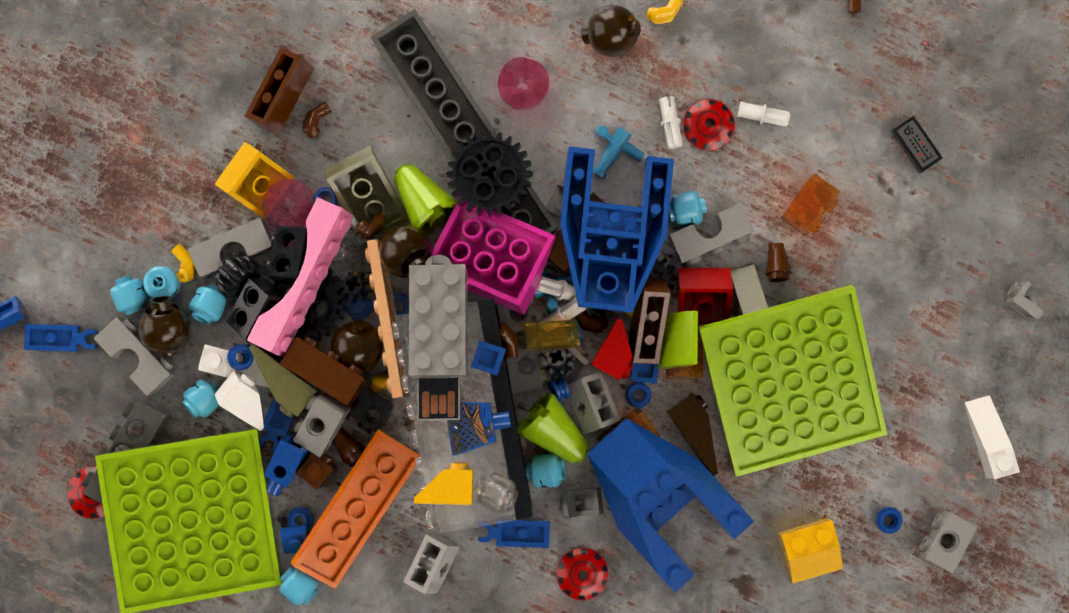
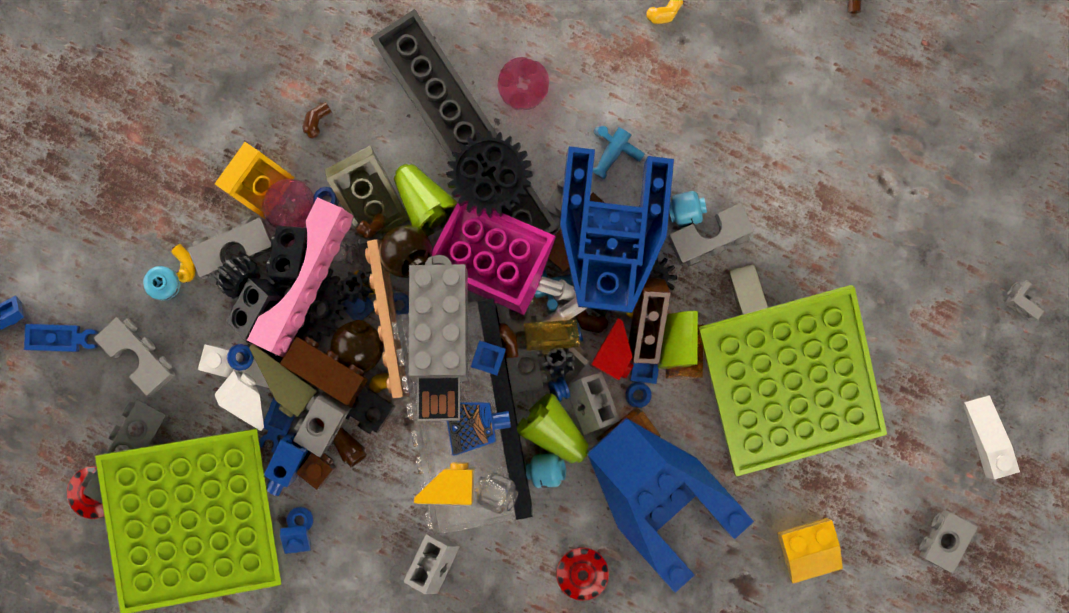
medium azure head [110,275,149,315] -> none
dark brown brick [138,296,192,356] -> none
medium azure head [182,379,219,418] -> none
medium azure head [189,284,228,325] -> none
reddish brown brick [245,47,314,136] -> none
medium azure head [279,567,319,606] -> none
orange plate [290,429,422,589] -> none
blue plate [478,519,550,548] -> none
dark grey bracket [560,487,604,519] -> none
dark brown brick [581,5,641,57] -> none
white axle [658,96,683,149] -> none
dark brown slope [665,393,718,476] -> none
red slope [676,268,733,327] -> none
red dish [683,99,735,151] -> none
white axle [737,101,790,127] -> none
reddish brown cone [766,243,792,283] -> none
clear orange brick [780,173,840,236] -> none
blue plate [875,507,903,534] -> none
tile [891,116,943,173] -> none

